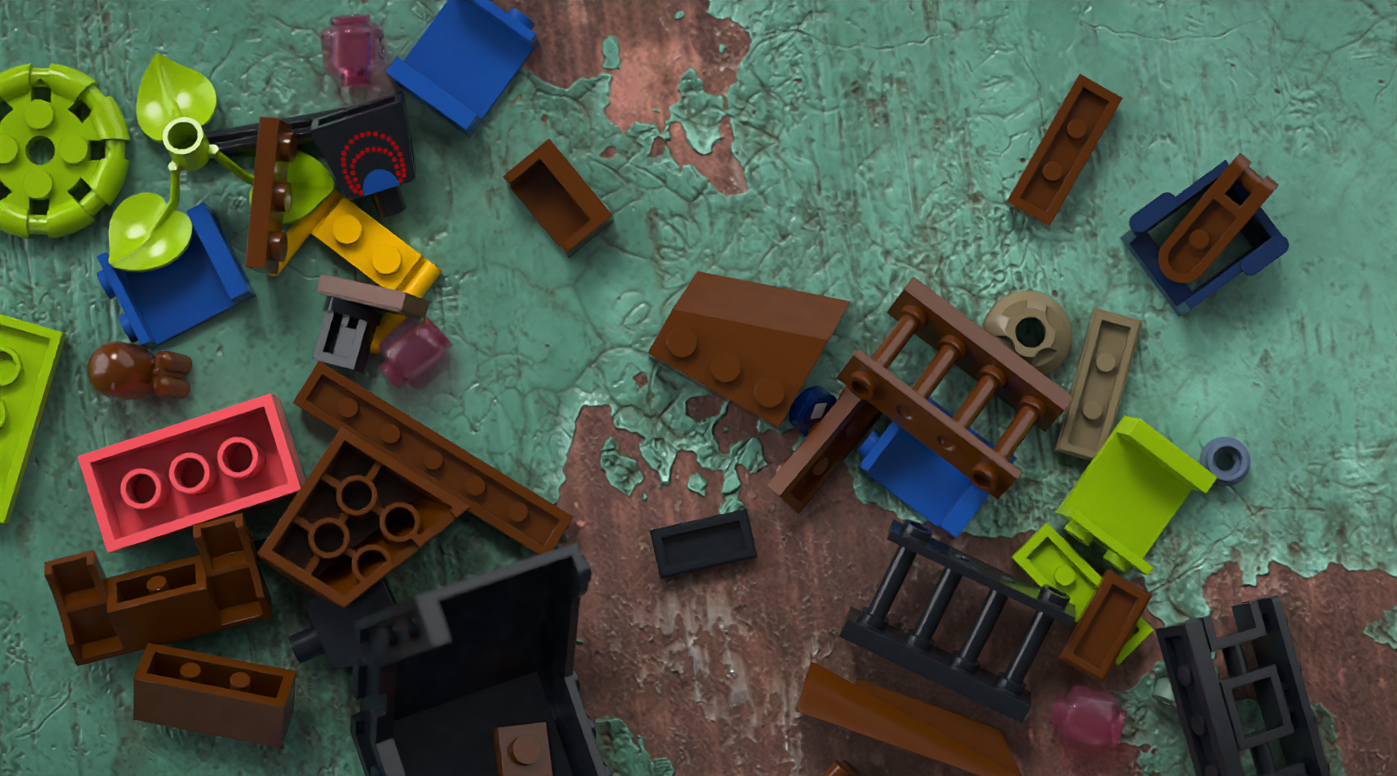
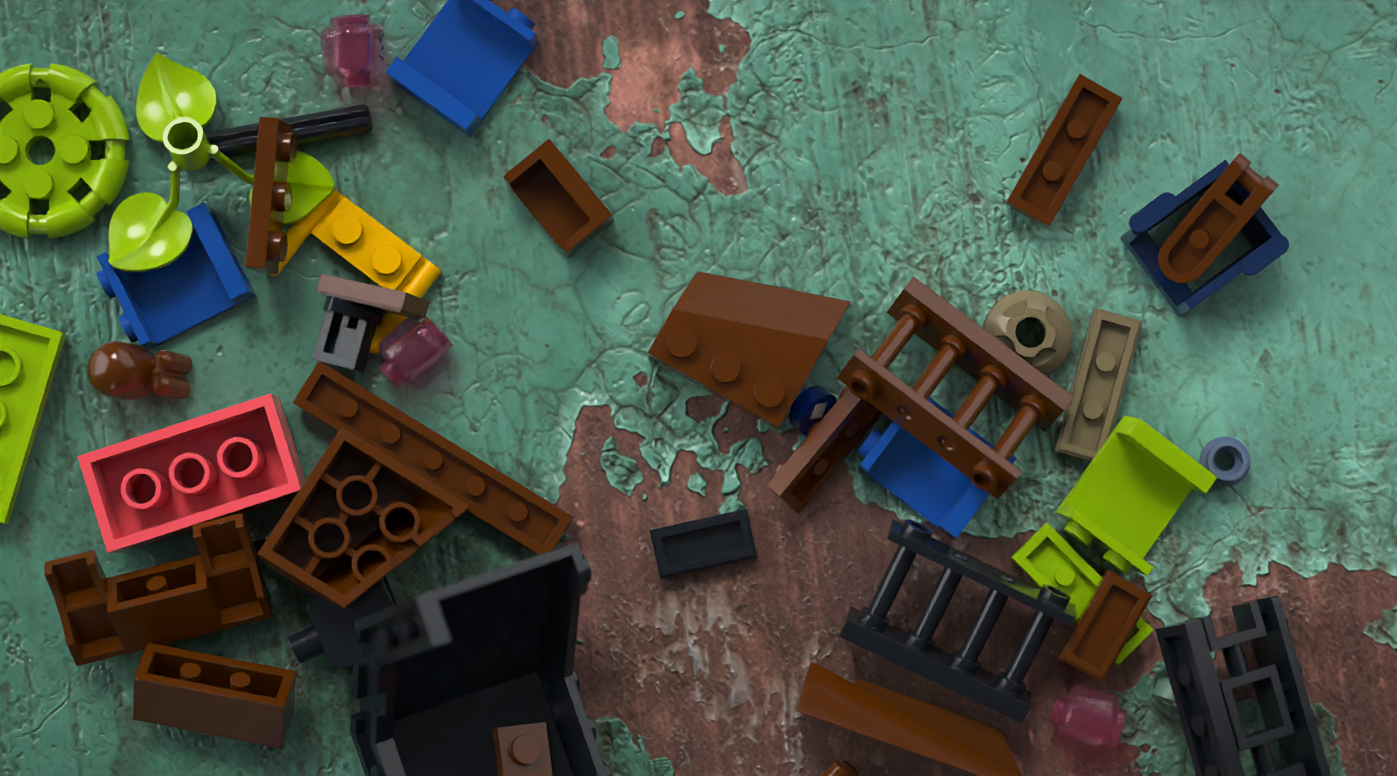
black torso [310,91,416,218] -> none

